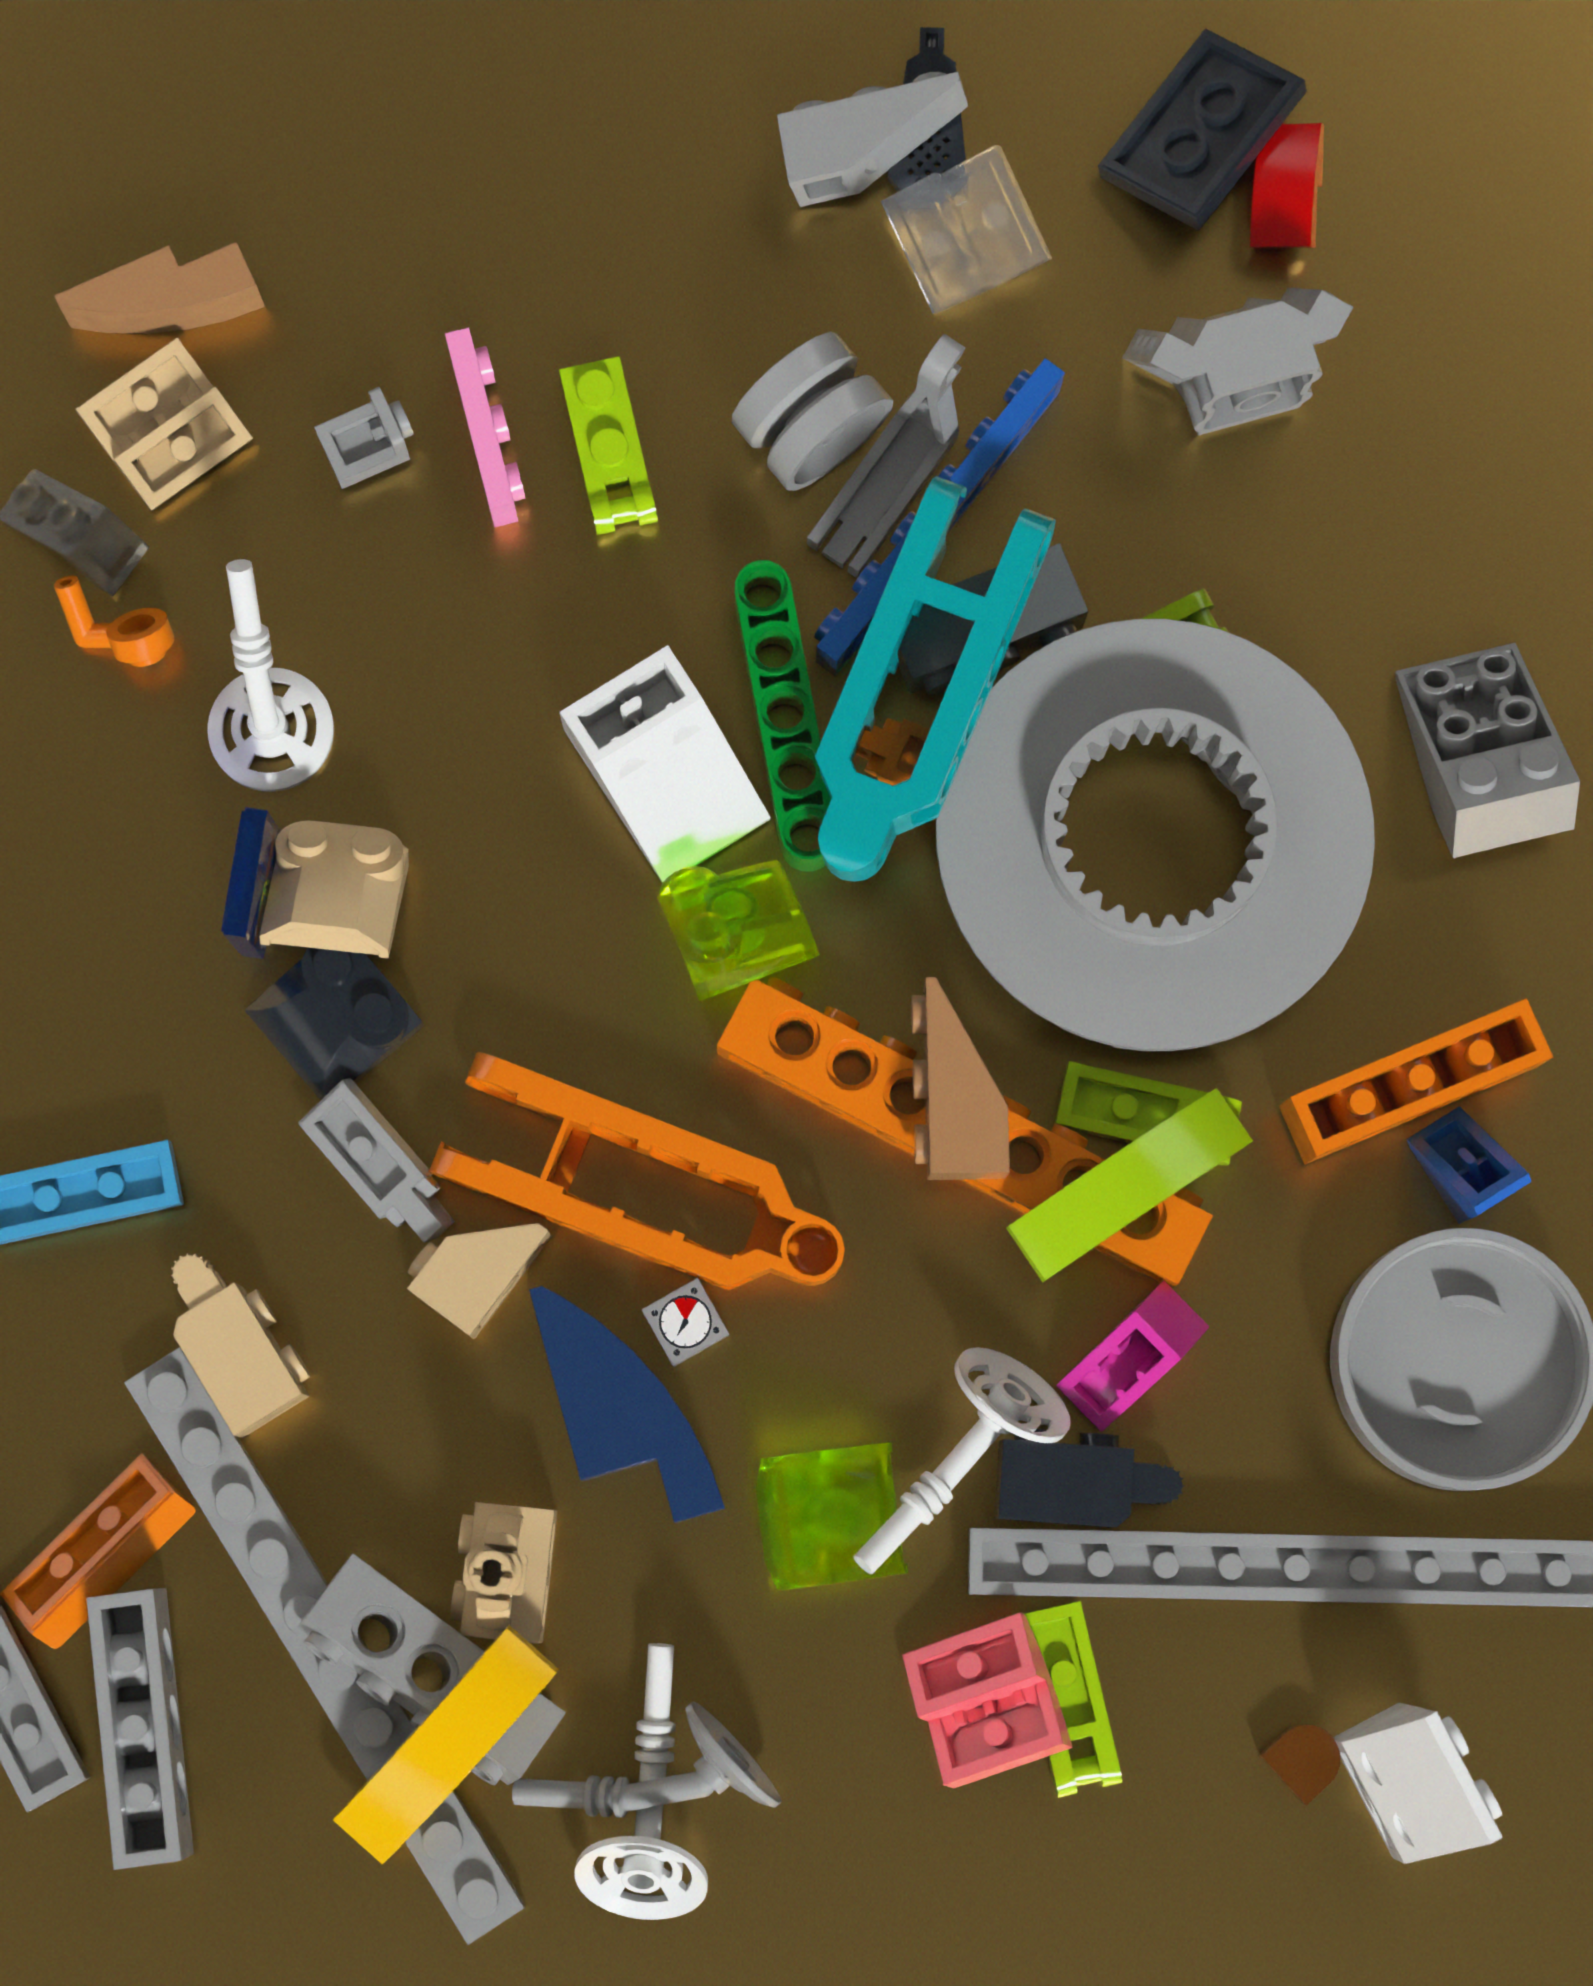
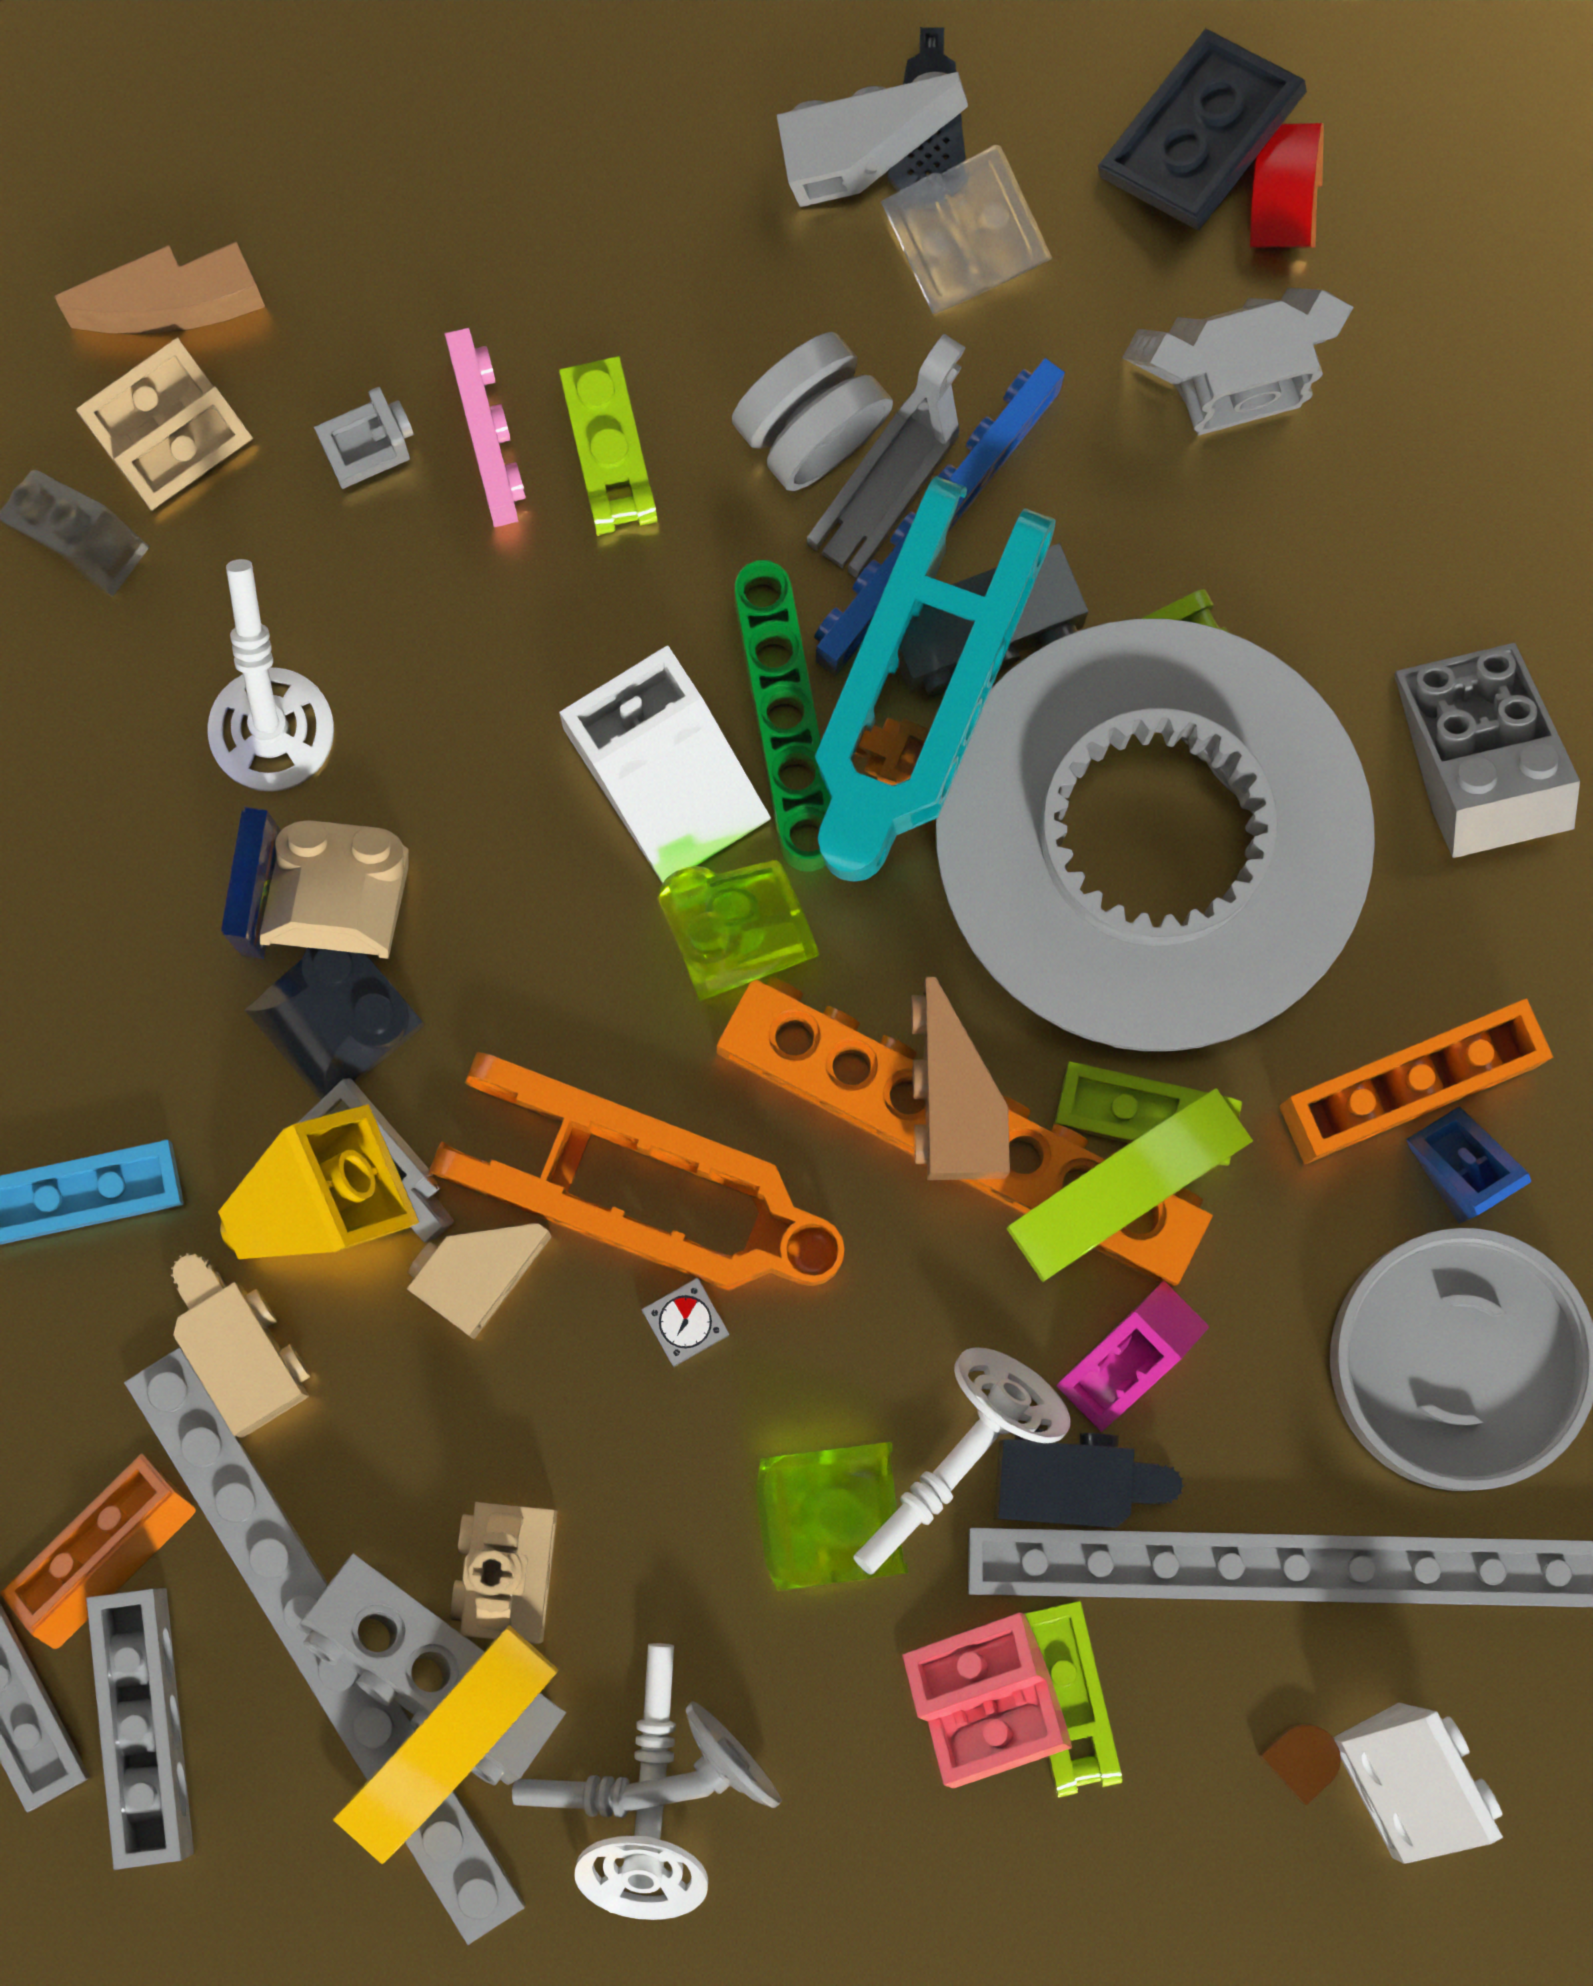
orange plate [54,575,175,667] -> none
dark blue slope [529,1286,725,1523] -> none
none -> yellow slope [218,1104,419,1259]

